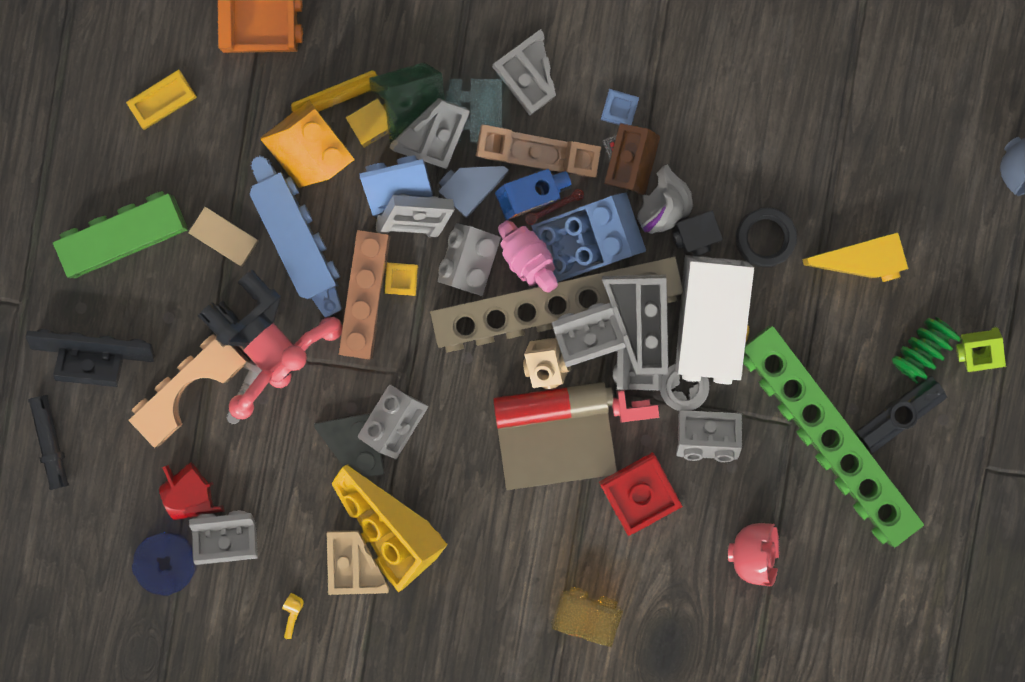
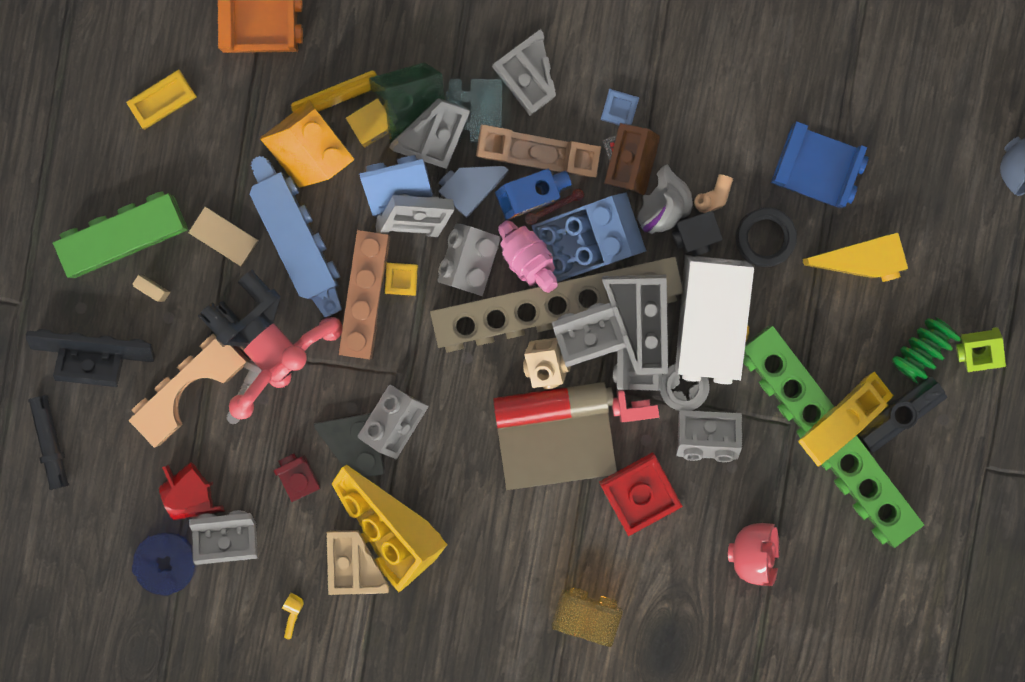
none -> tan tile [133,275,170,302]
none -> dark red bracket [273,453,321,502]
none -> light nougat arm [694,174,733,213]
none -> blue panel [770,122,868,208]
none -> yellow slope [798,371,894,466]

